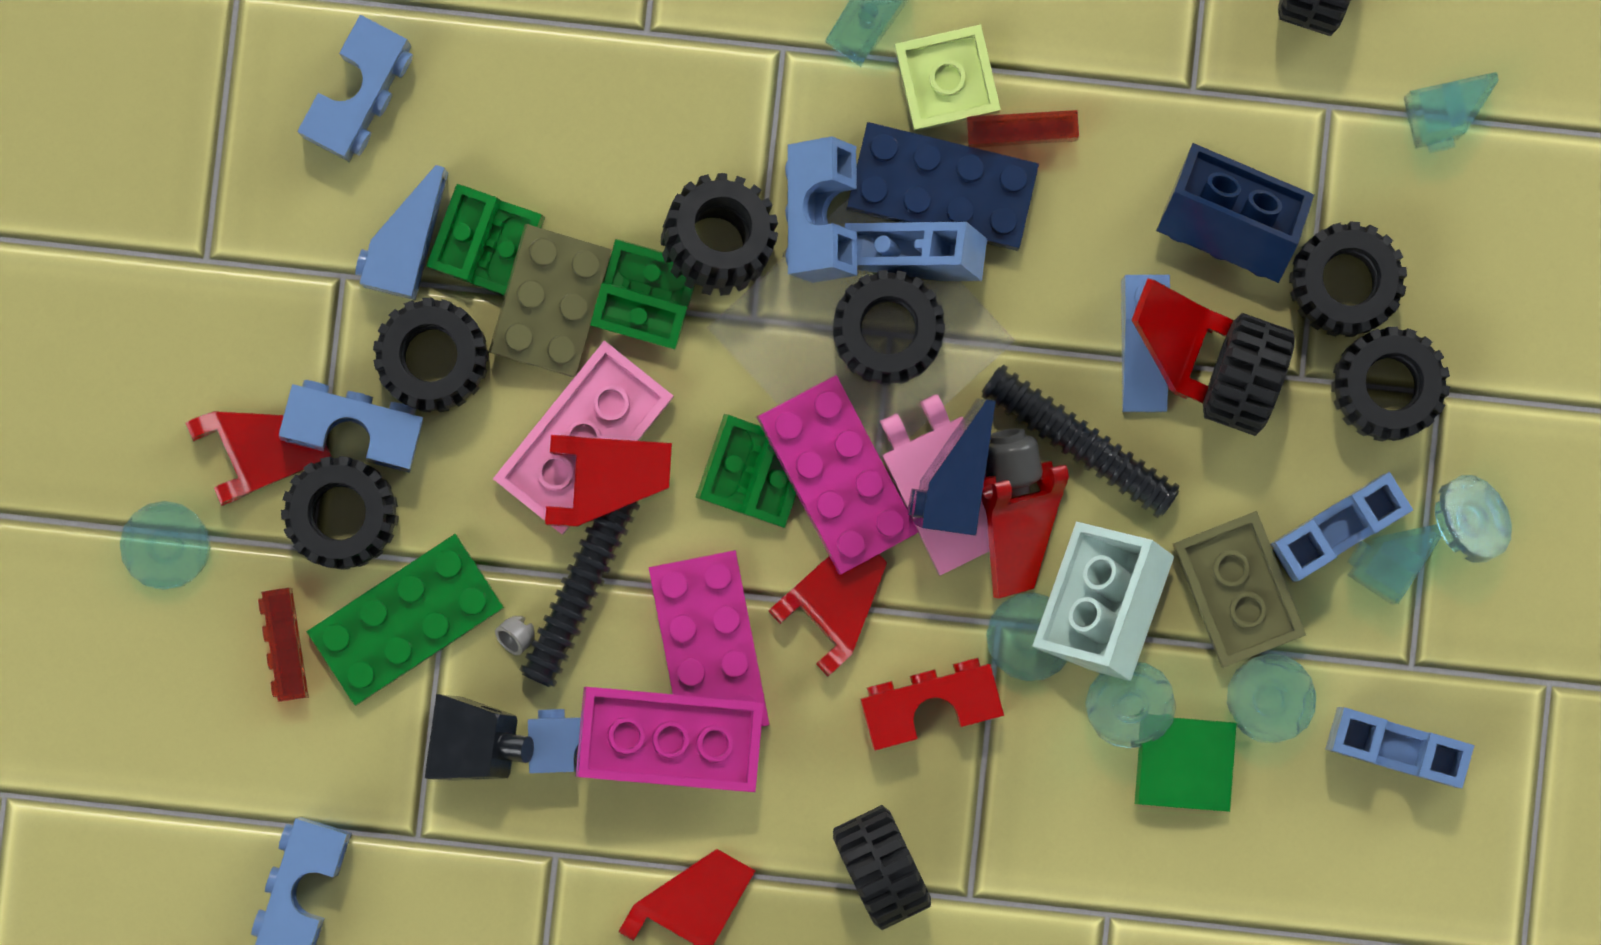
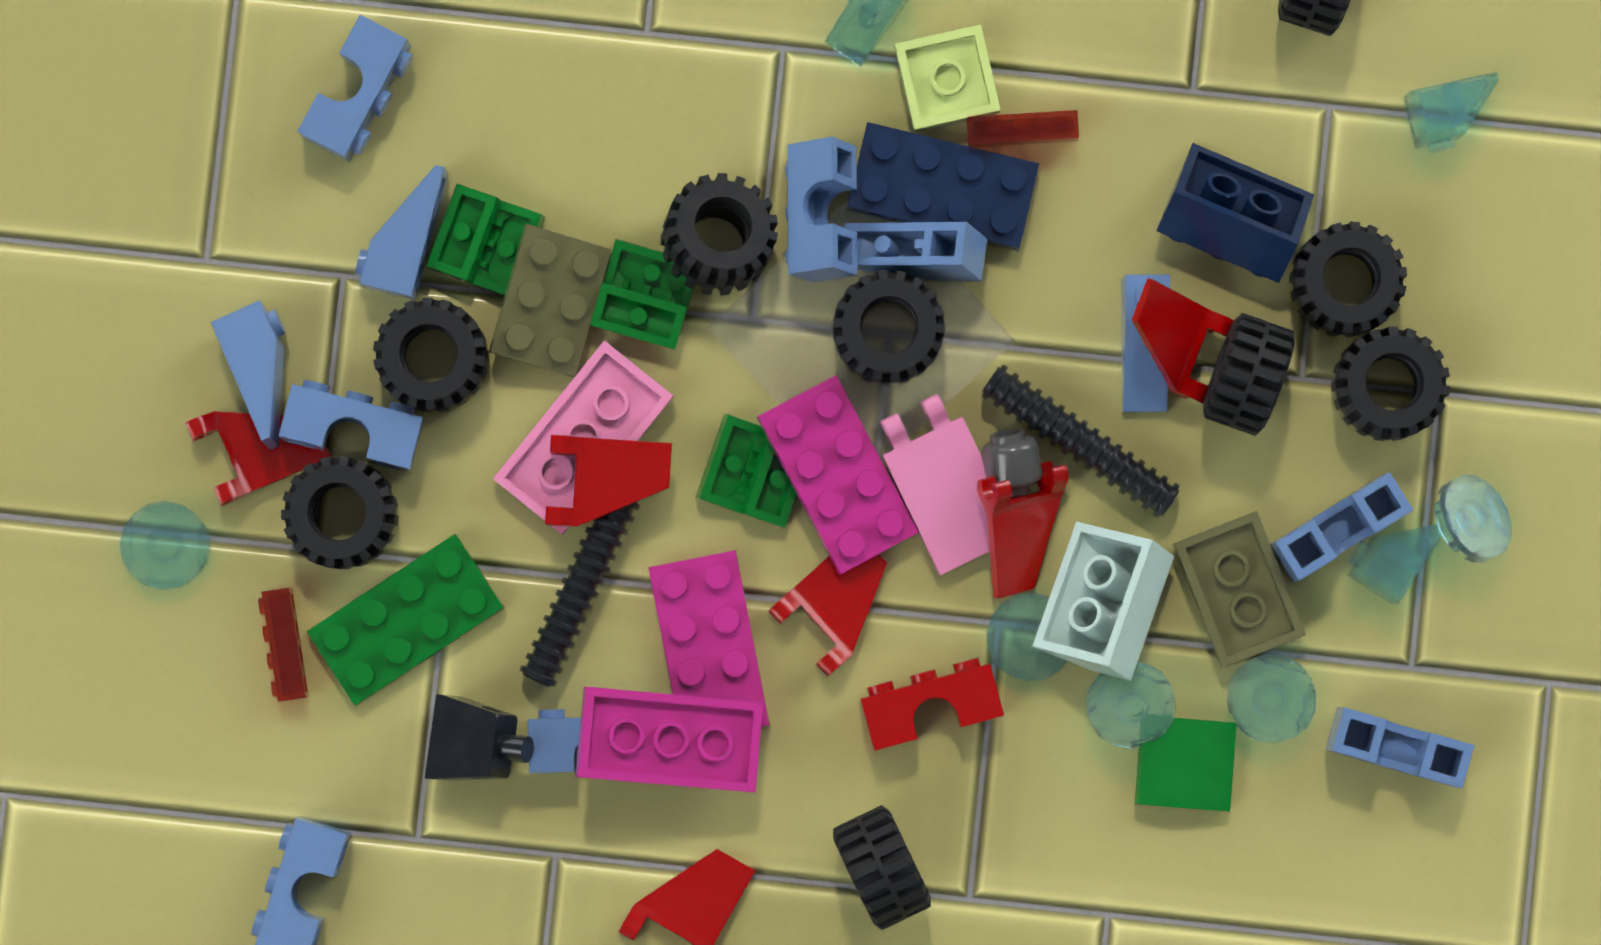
light grey hinge [495,616,535,655] -> none
dark blue slope [908,398,996,536] -> none
none -> medium blue slope [211,300,286,450]

